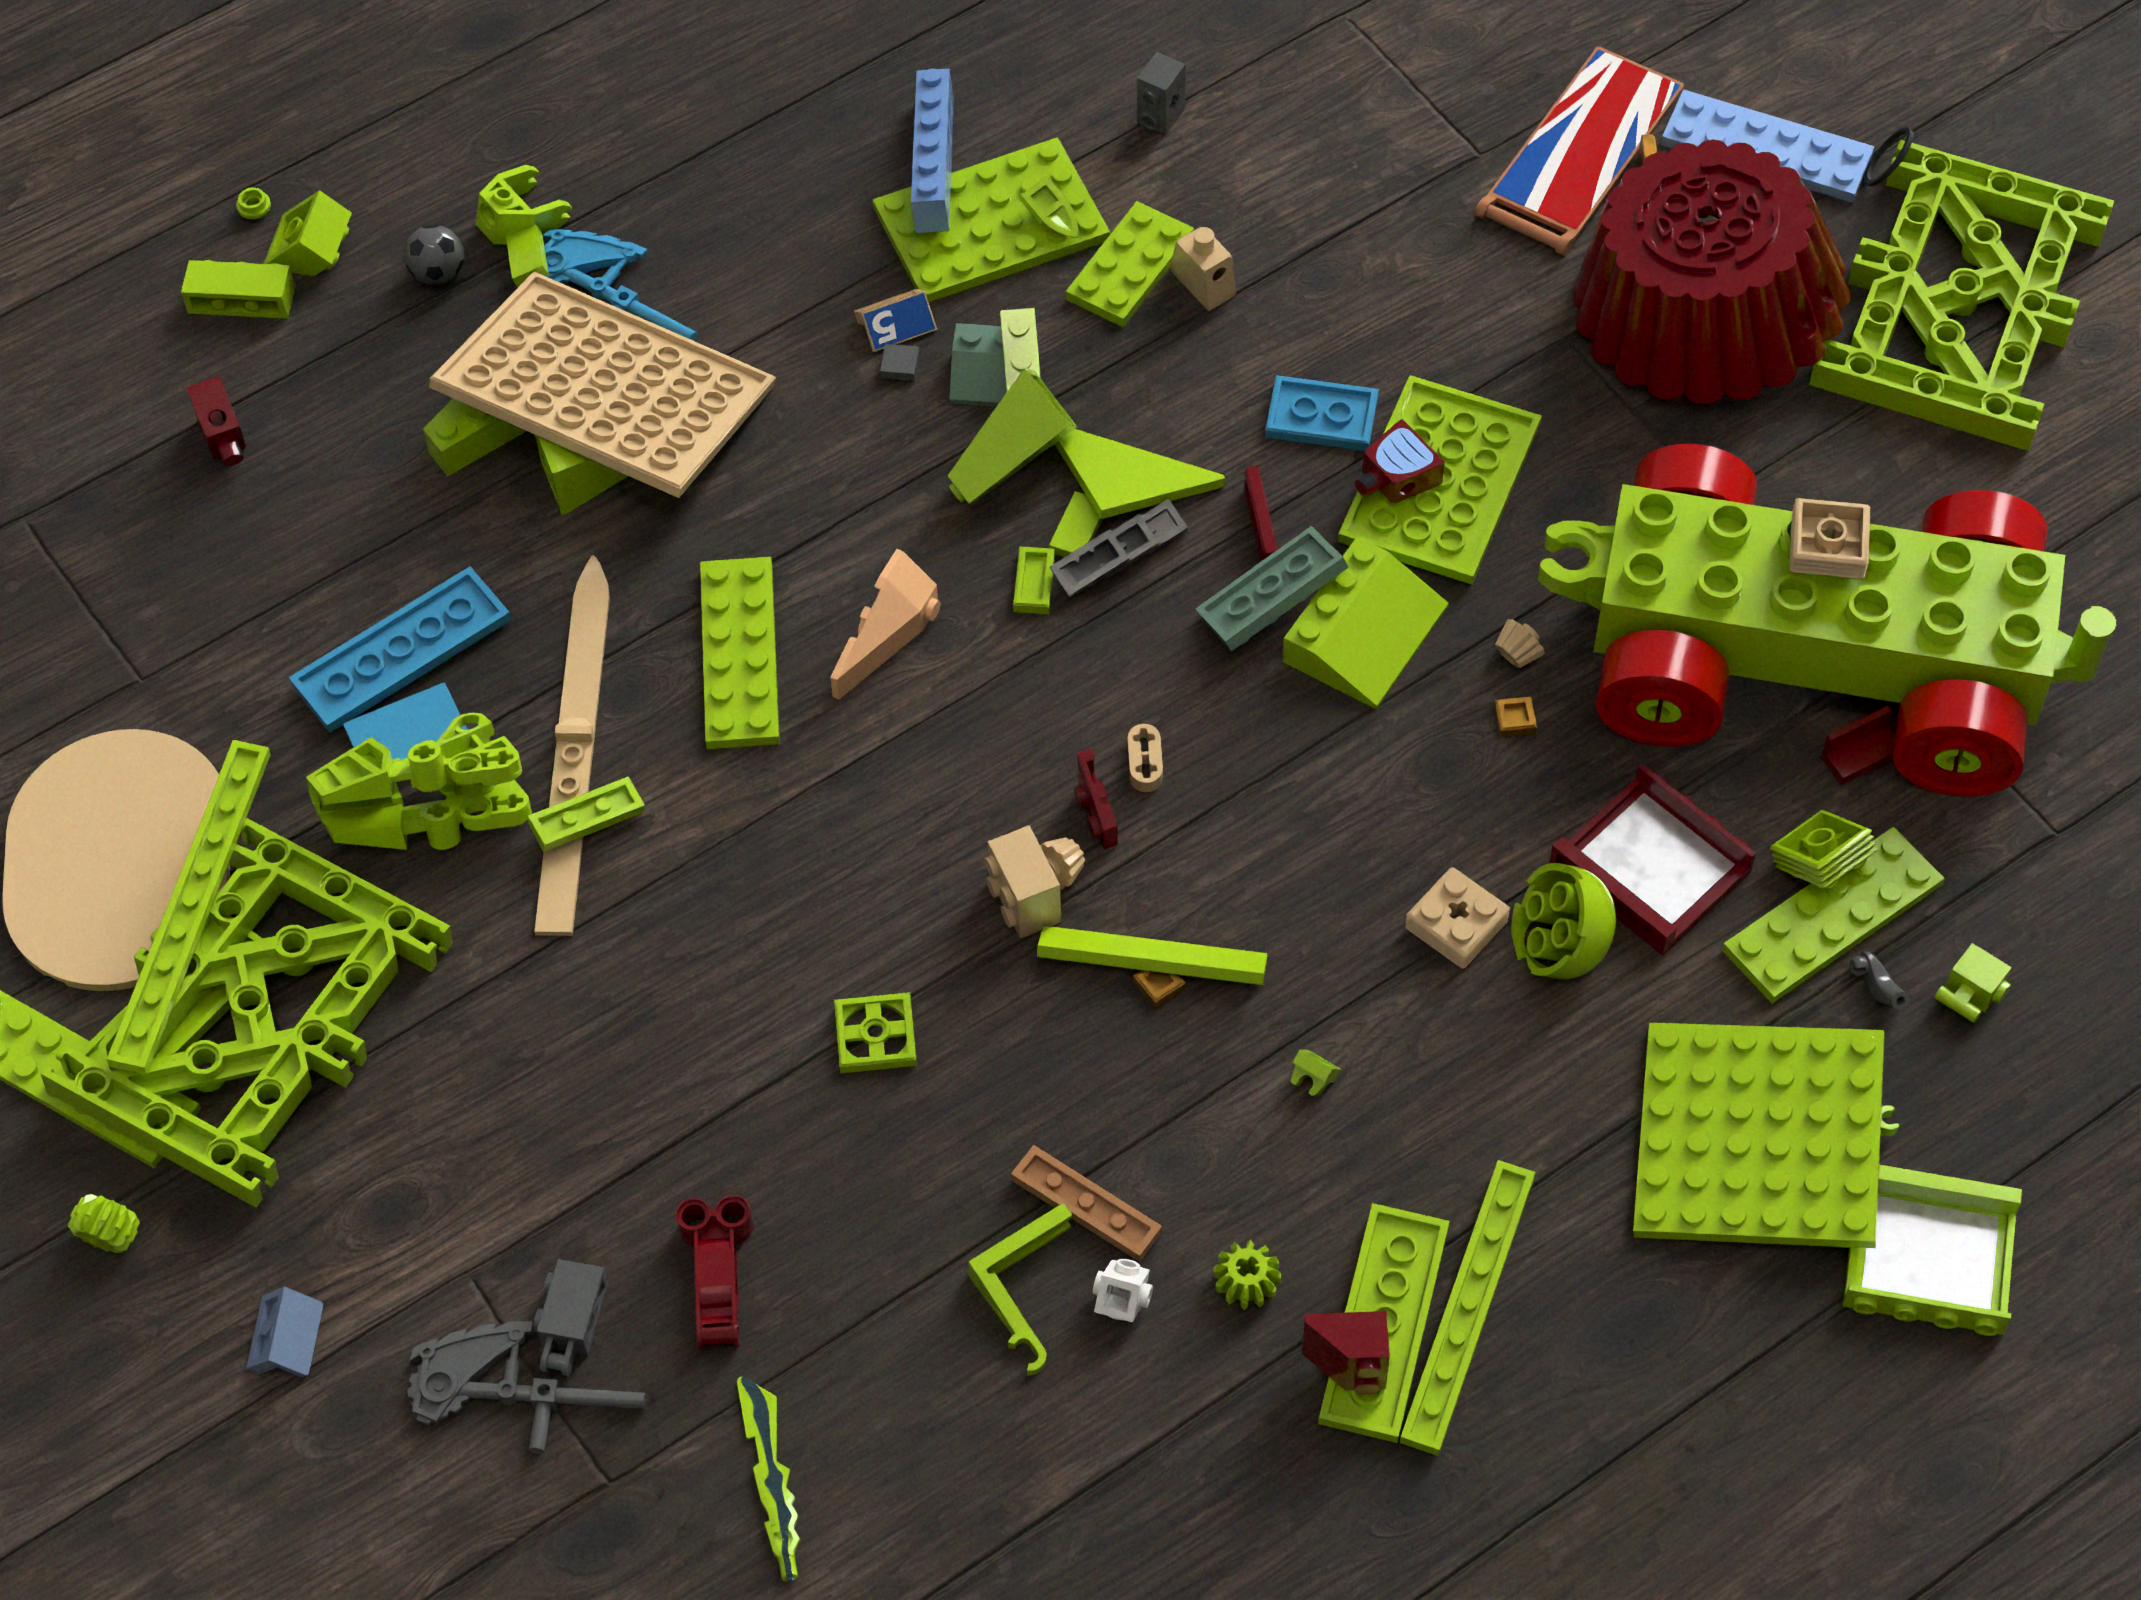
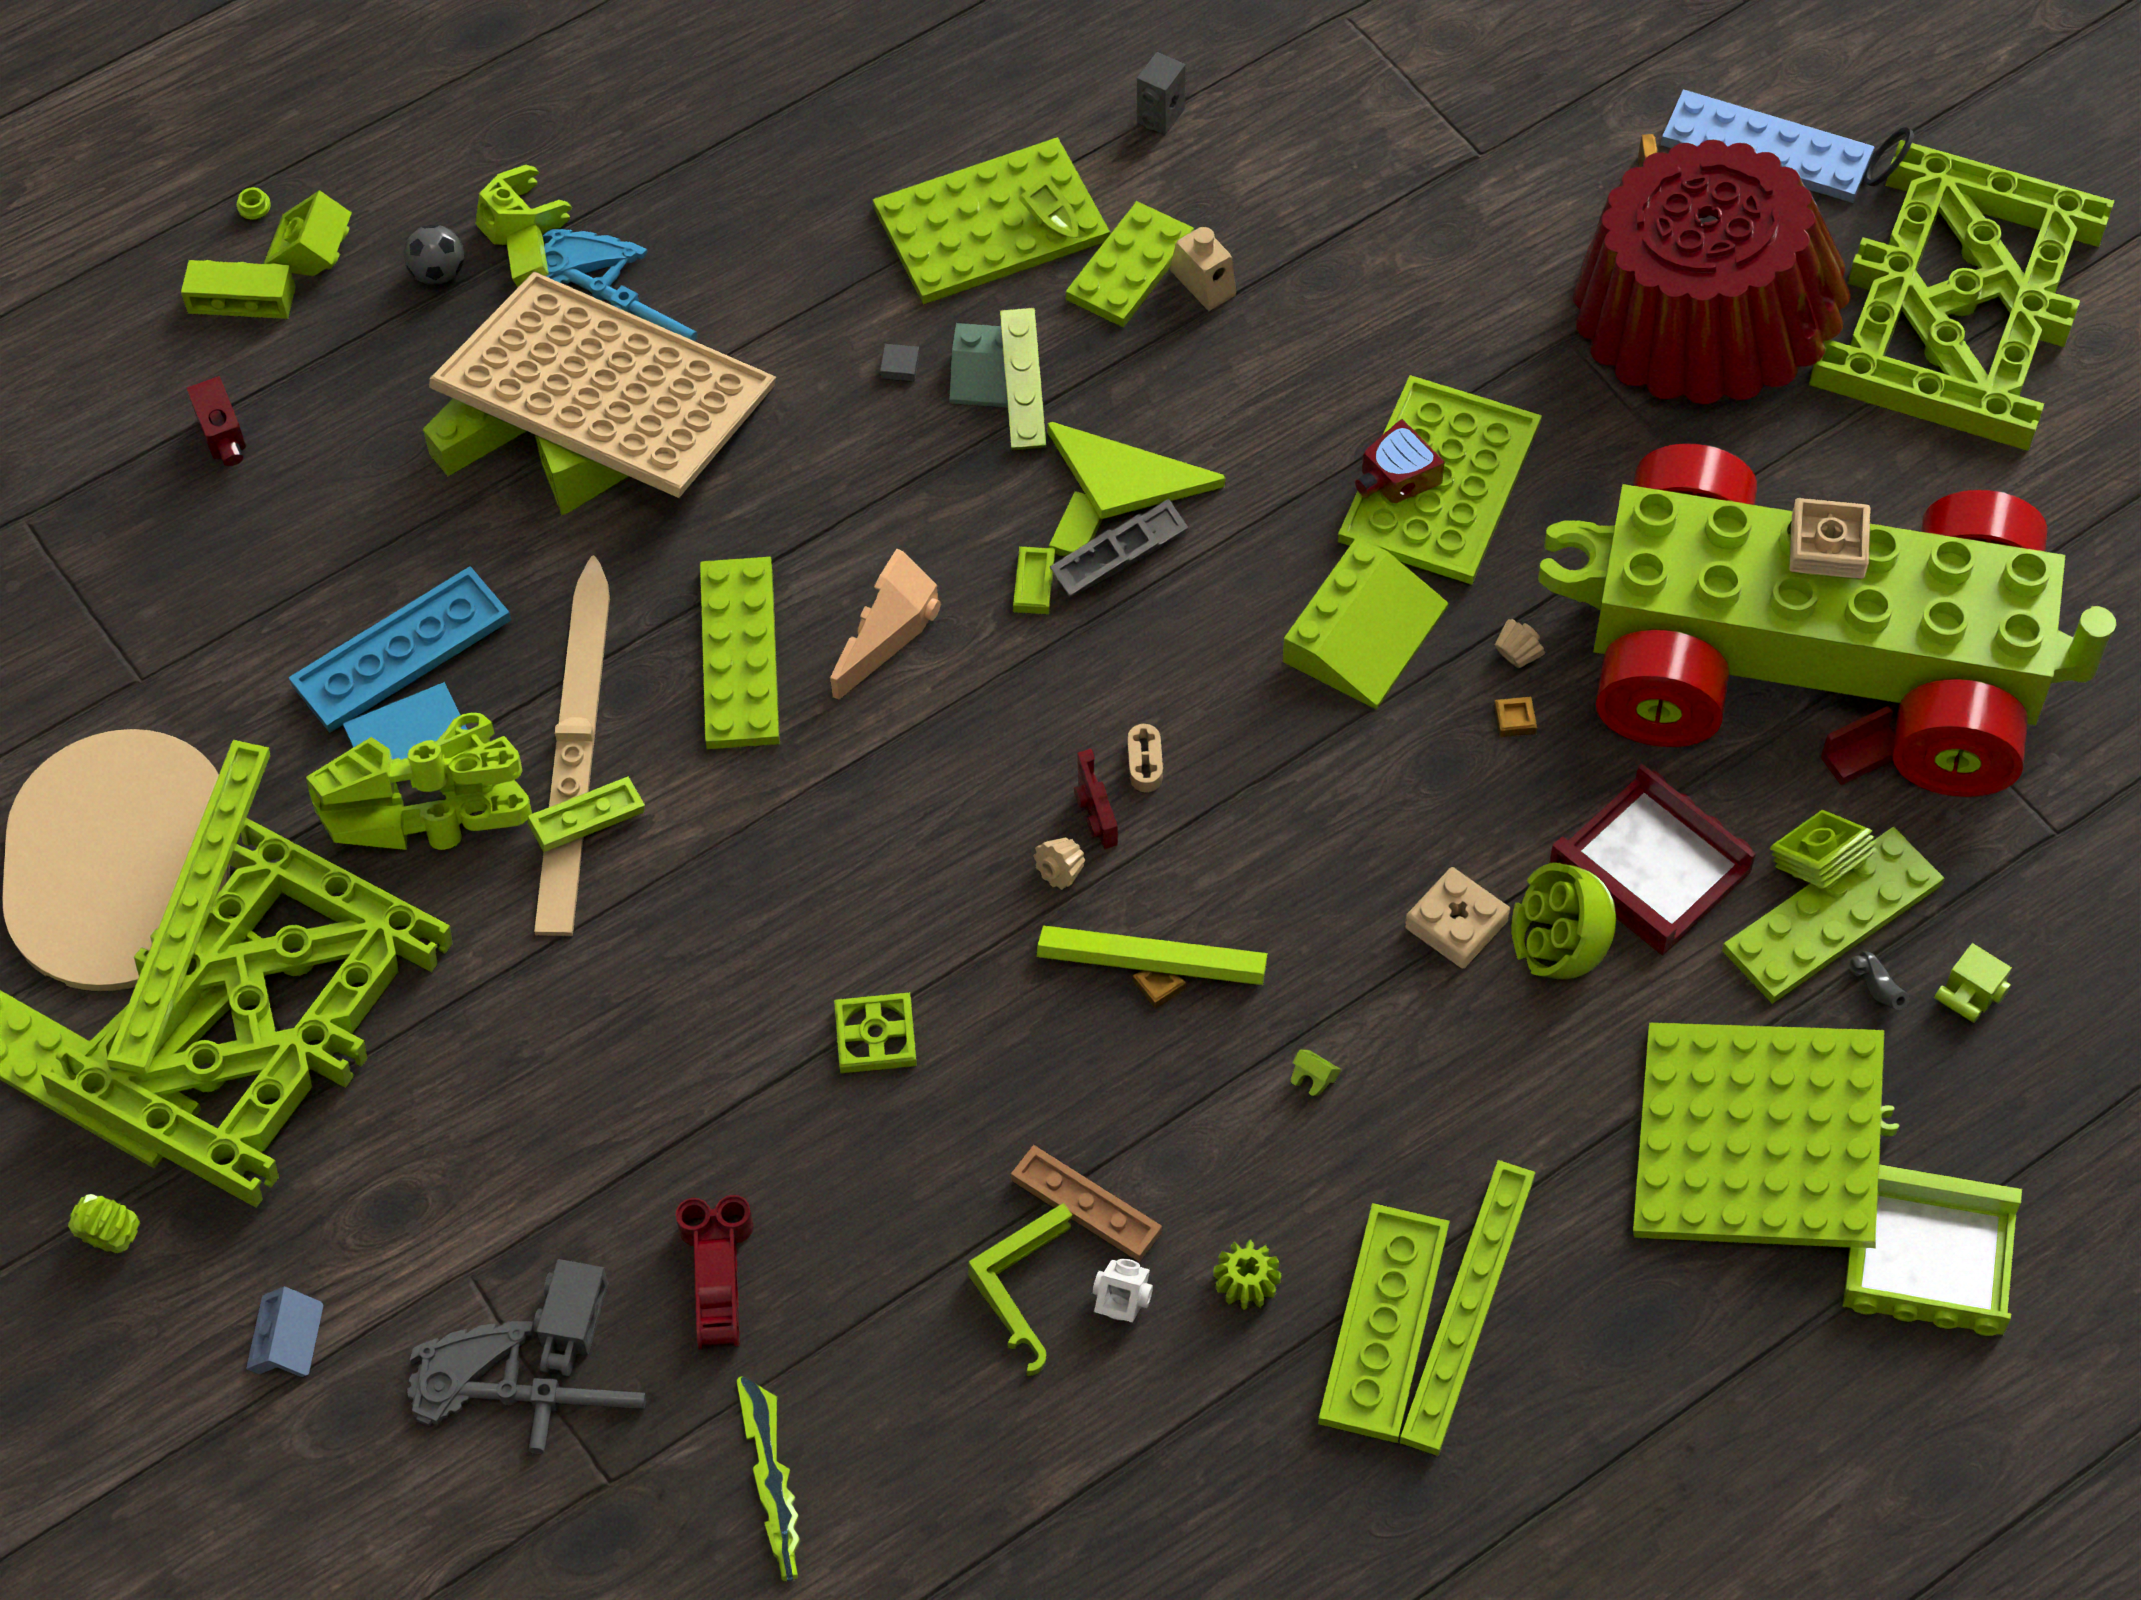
blue panel [854,289,937,352] -> none
medium blue brick [911,69,954,233] -> none
lime slope [948,369,1077,504] -> none
tan brick [984,825,1061,938] -> none
sand green plate [1195,526,1349,651] -> none
dark red tile [1244,466,1278,561] -> none
dark azure tile [1265,375,1379,451] -> none
dark red slope [1302,1311,1390,1394] -> none
flag [1475,47,1684,257] -> none

